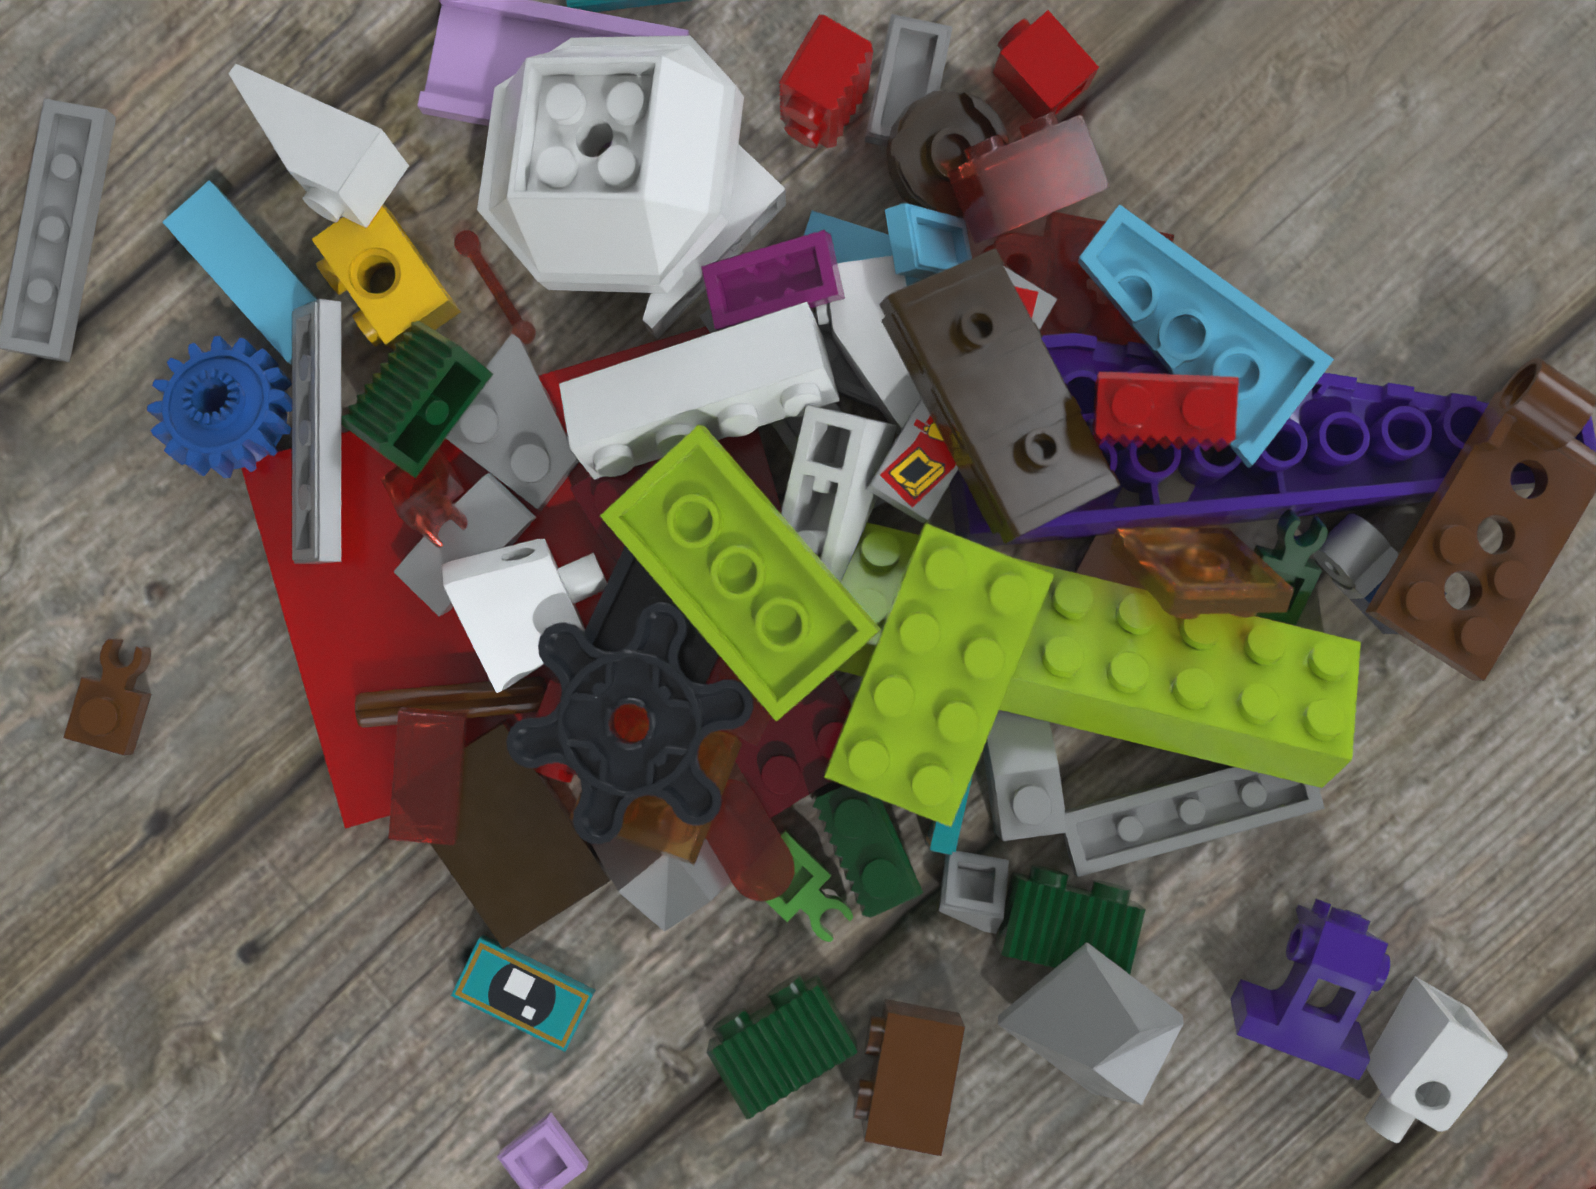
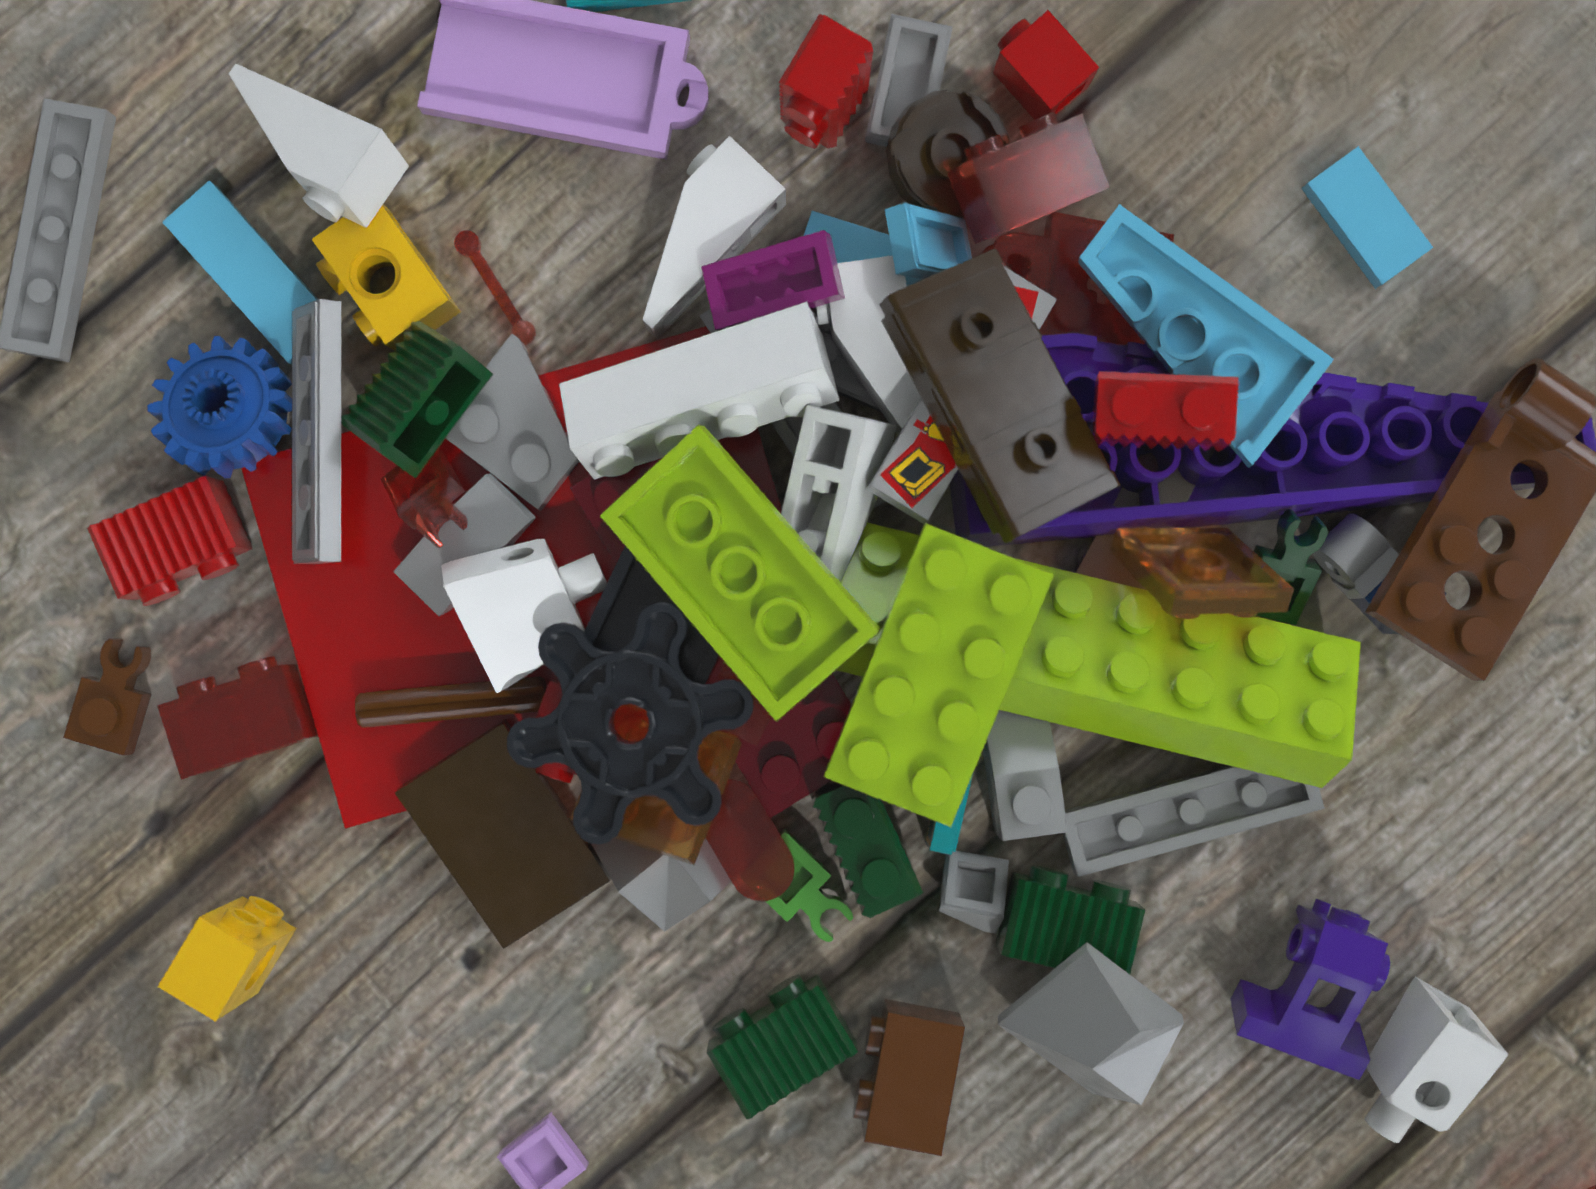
clear red tile [388,707,468,845] -> none
tile [451,935,596,1052] -> none
white piece [477,36,744,293] -> none
none -> red brick [87,476,252,606]
none -> clear red brick [157,656,318,780]
none -> yellow brick [157,896,297,1021]
none -> medium azure tile [1301,146,1433,289]

